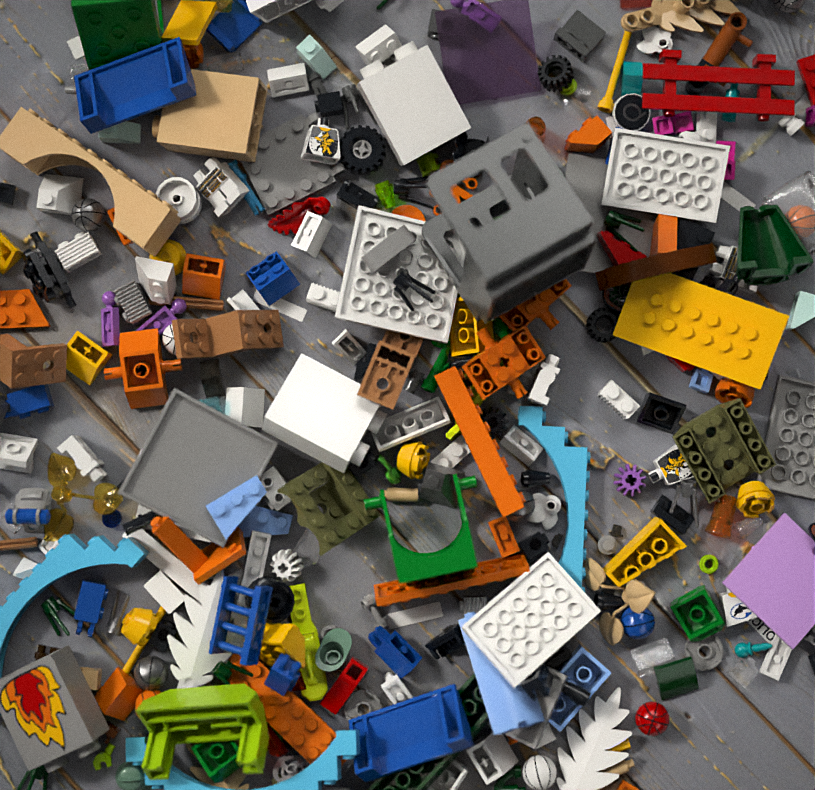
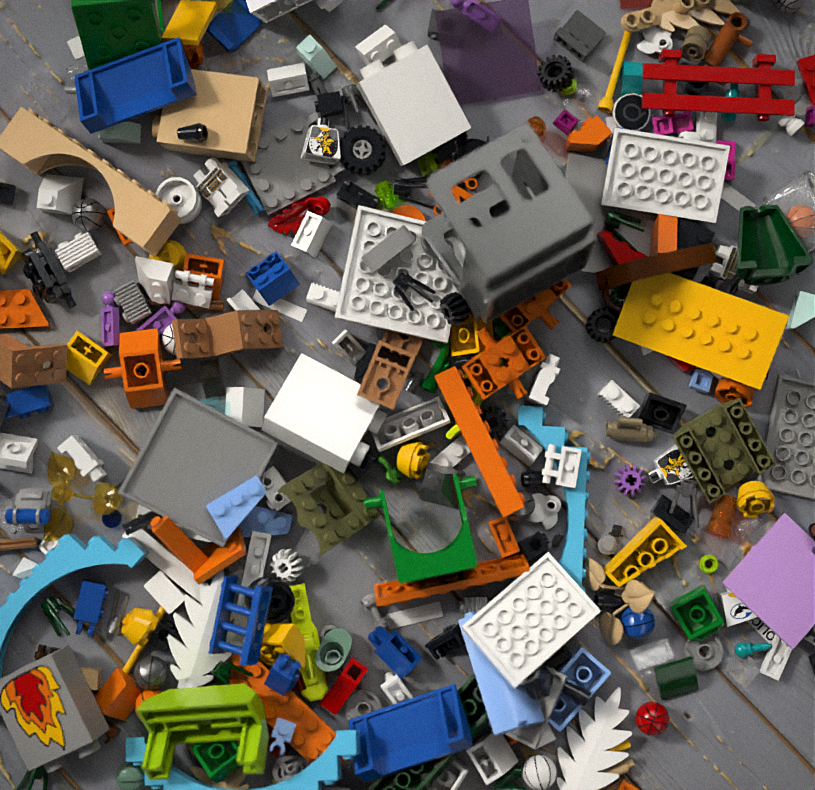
lime piece [93,743,116,771] -> none
tan cylinder [384,487,418,502] -> none
none -> white plate [171,270,214,309]
none -> black cone [177,123,208,142]
none -> light blue plate [269,717,296,756]
none -> black gear [440,292,470,326]
none -> white plate [542,444,582,488]
none -> magenta tile [553,109,579,135]
none -> dark tan piece [605,416,659,443]
none -> dark tan wheel [681,26,711,62]

